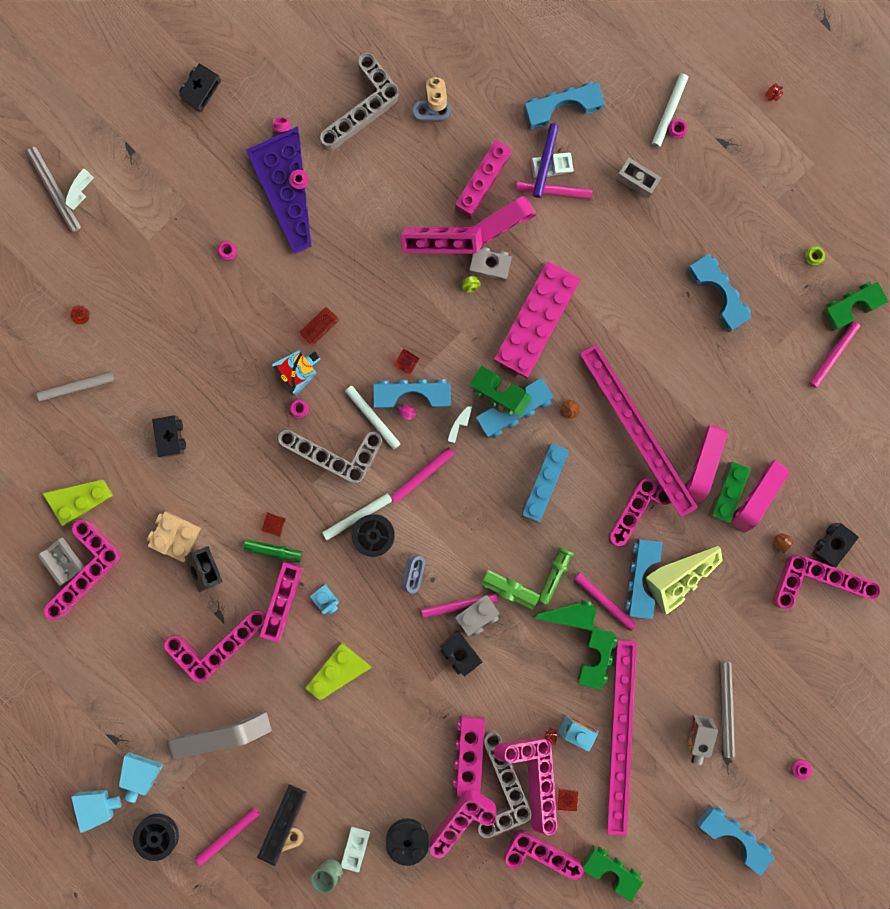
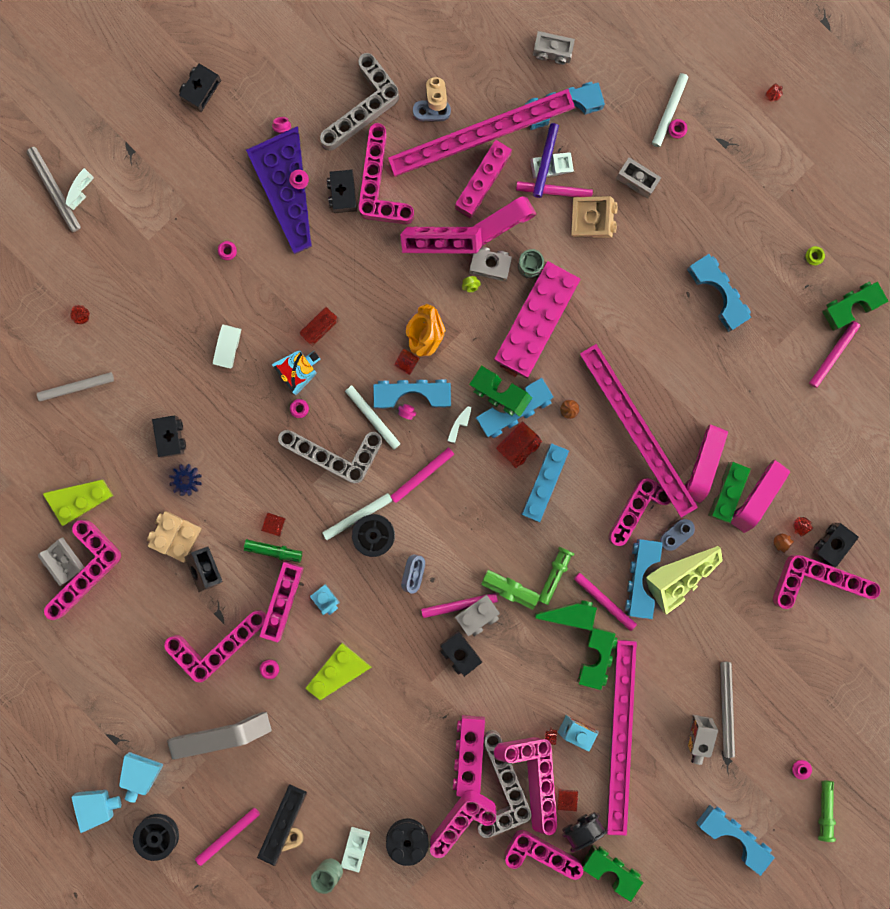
none -> clear blue gear [169,464,202,496]
none -> light aqua slope [213,324,241,369]
none -> dark pink plate [260,660,279,679]
none -> black brick [327,169,357,213]
none -> dark pink beam [359,123,414,224]
none -> dark pink plate [388,89,575,177]
none -> light orange helmet [406,303,445,357]
none -> clear red bracket [496,421,542,468]
none -> sand green wheel [518,249,544,278]
none -> light grey bracket [533,31,575,64]
none -> black wheel [562,812,608,852]
none -> tan plate [572,196,618,238]
none -> sand blue plate [660,519,695,551]
none -> clear red plate [793,517,814,537]
none -> bright green pin [818,780,836,842]

